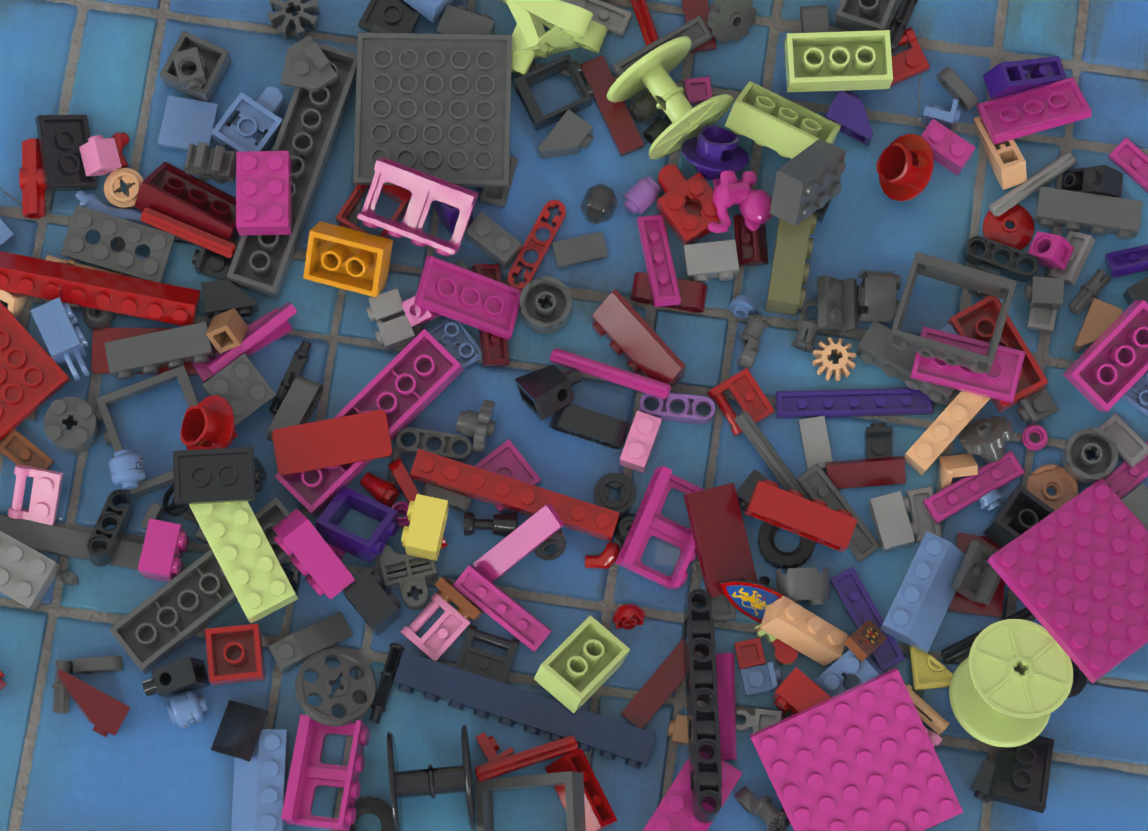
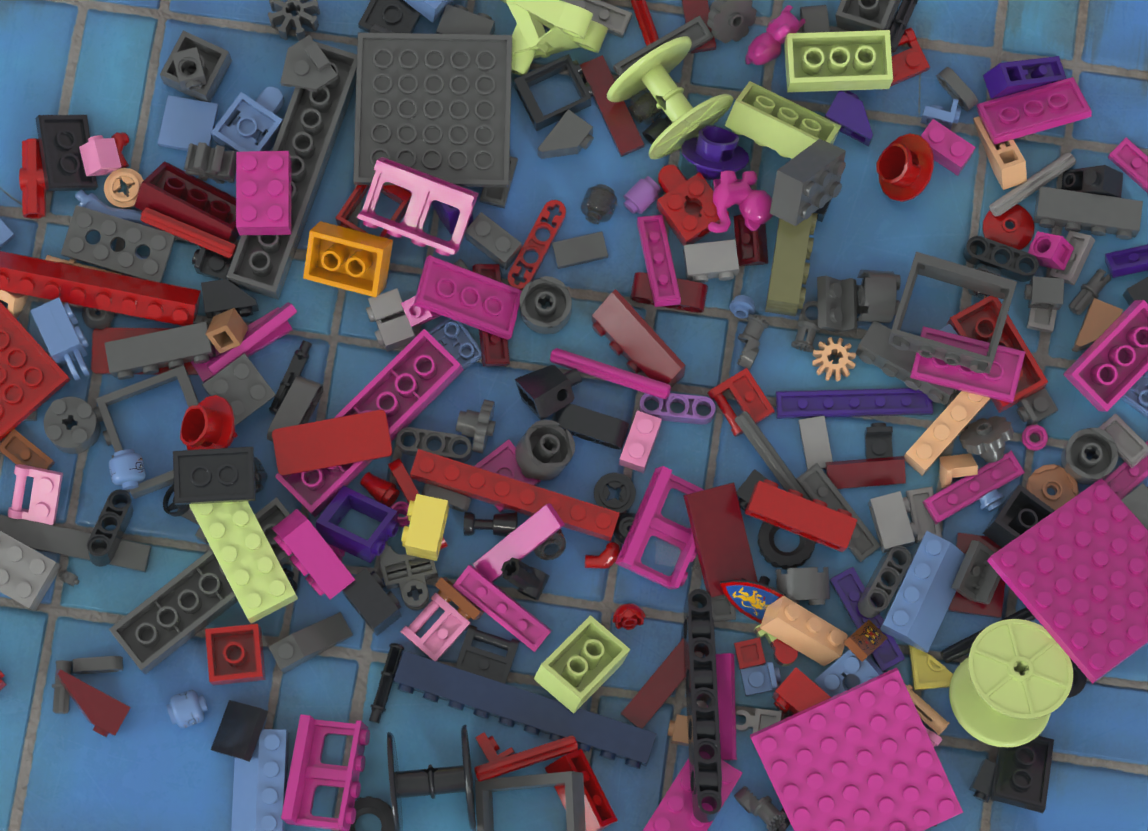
dark pink brick [138,518,190,583] -> none
dark grey tile [141,503,165,531] -> none
black torso [142,656,210,698] -> none
dark grey wedge [295,649,376,727] -> none
dark pink tile [684,76,712,106] -> none
none -> black piece [501,557,550,600]
none -> dark grey brick [515,420,575,481]
none -> dark pink animal [745,5,805,65]
none -> dark grey beam [858,546,912,618]

